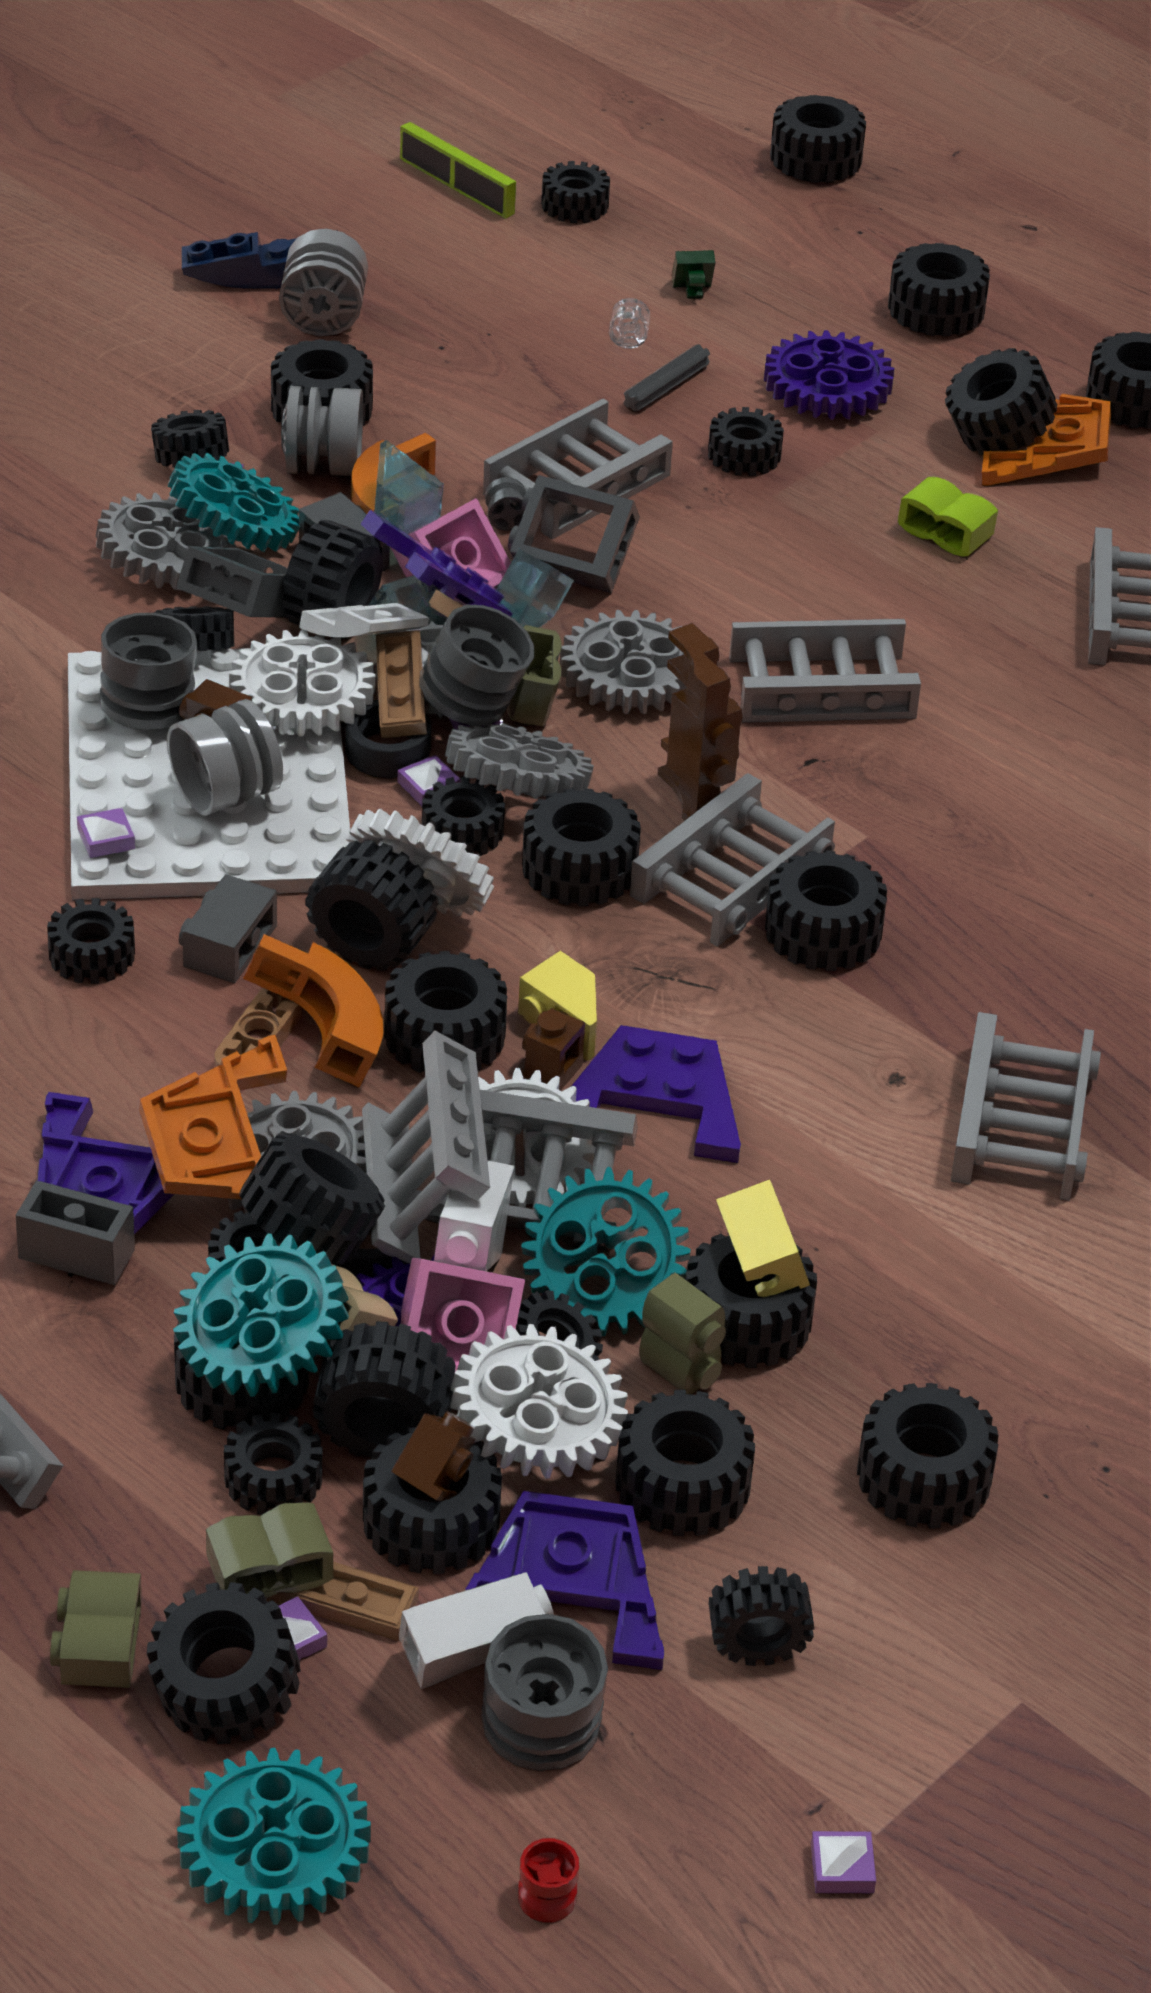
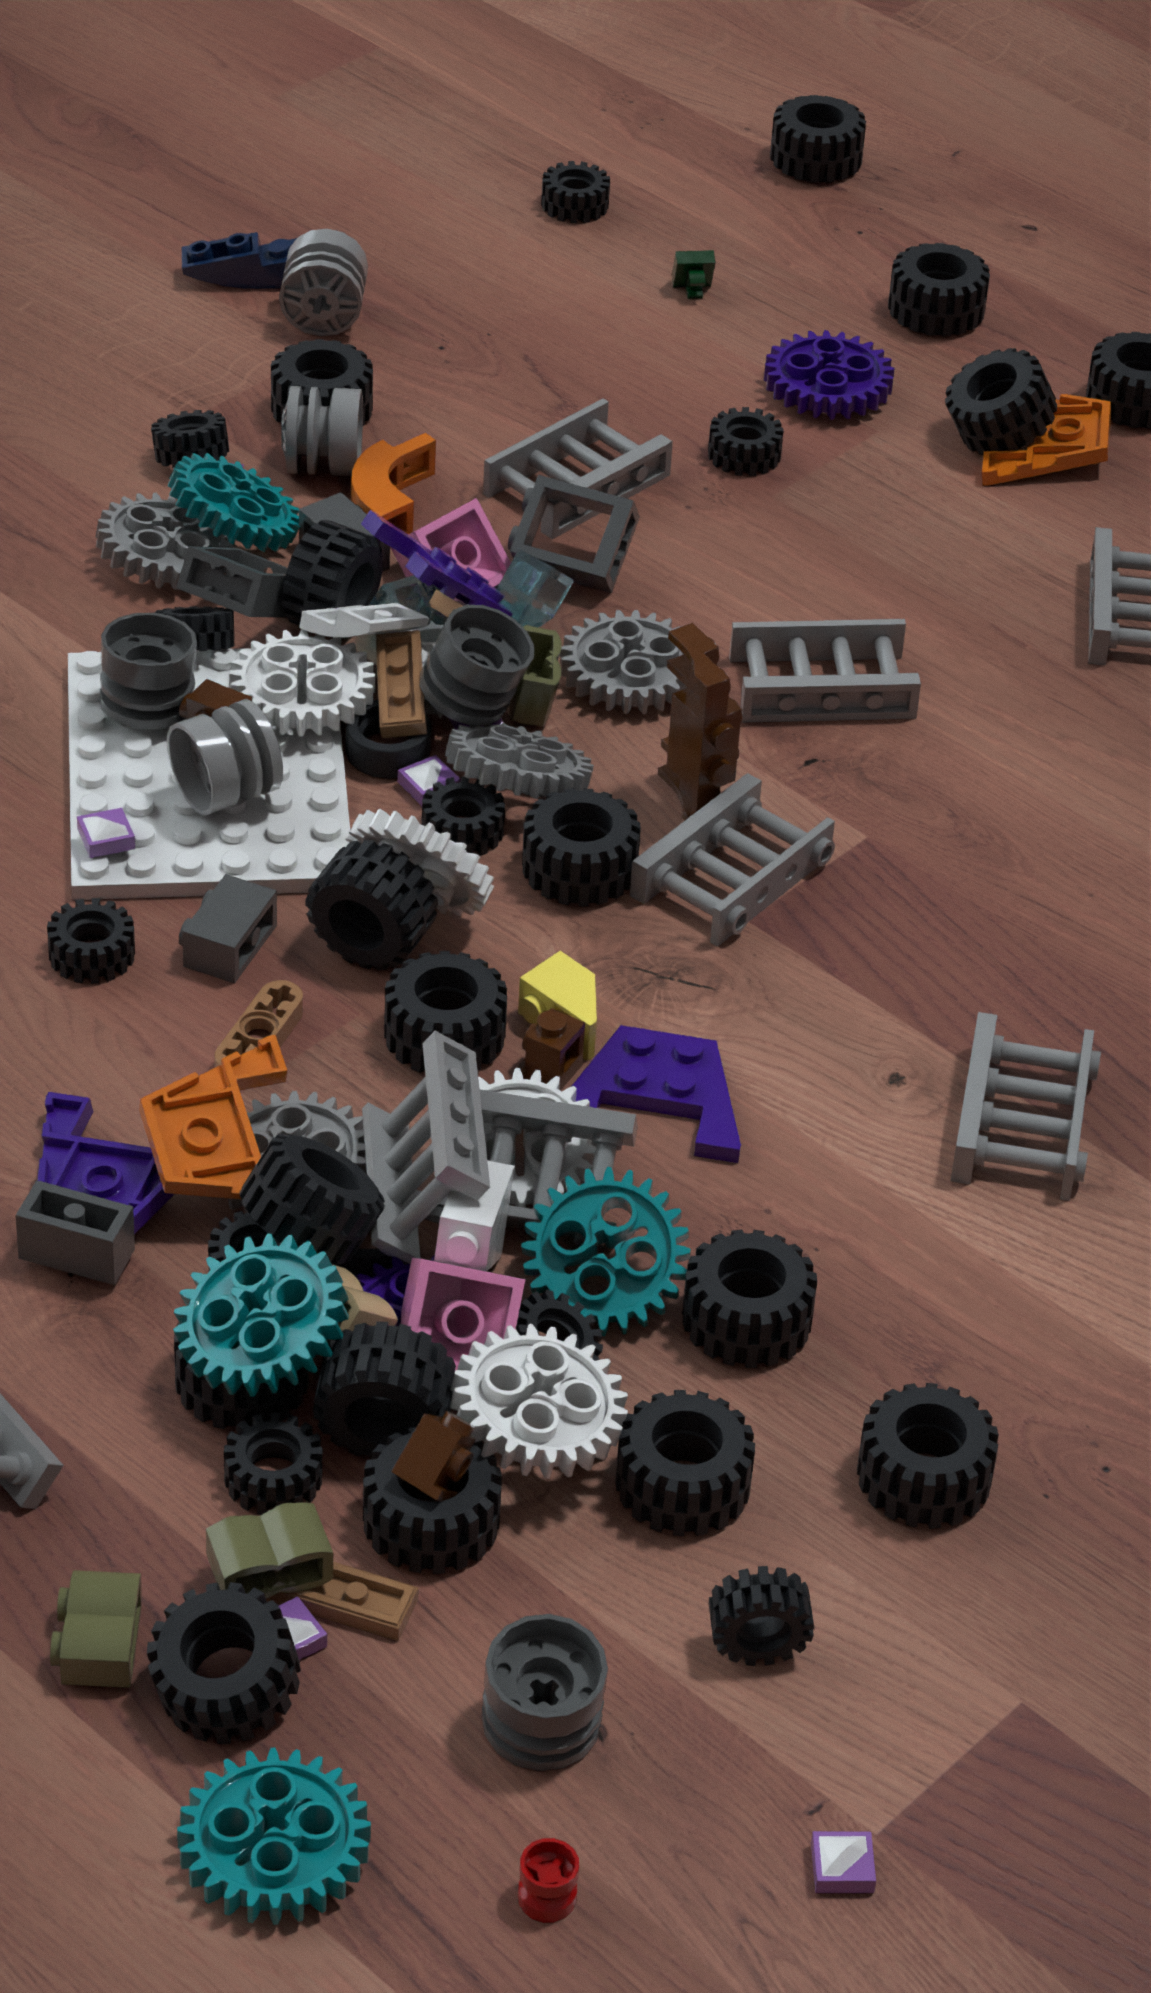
orange arch [243,934,383,1088] -> none
clear light blue slope [374,440,444,534] -> none
white slope [399,1572,554,1690] -> none
tile [400,122,516,219] -> none
dark purple wing [465,1491,664,1670] -> none
dark grey wheel [485,477,526,531] -> none
clear wheel [609,298,651,349] -> none
dark grey axle [623,344,710,412] -> none
olive brick [639,1273,726,1395] -> none
light yellow hinge [716,1180,810,1297] -> none
black tyre [765,851,887,971] -> none
lime brick [897,477,998,556] -> none

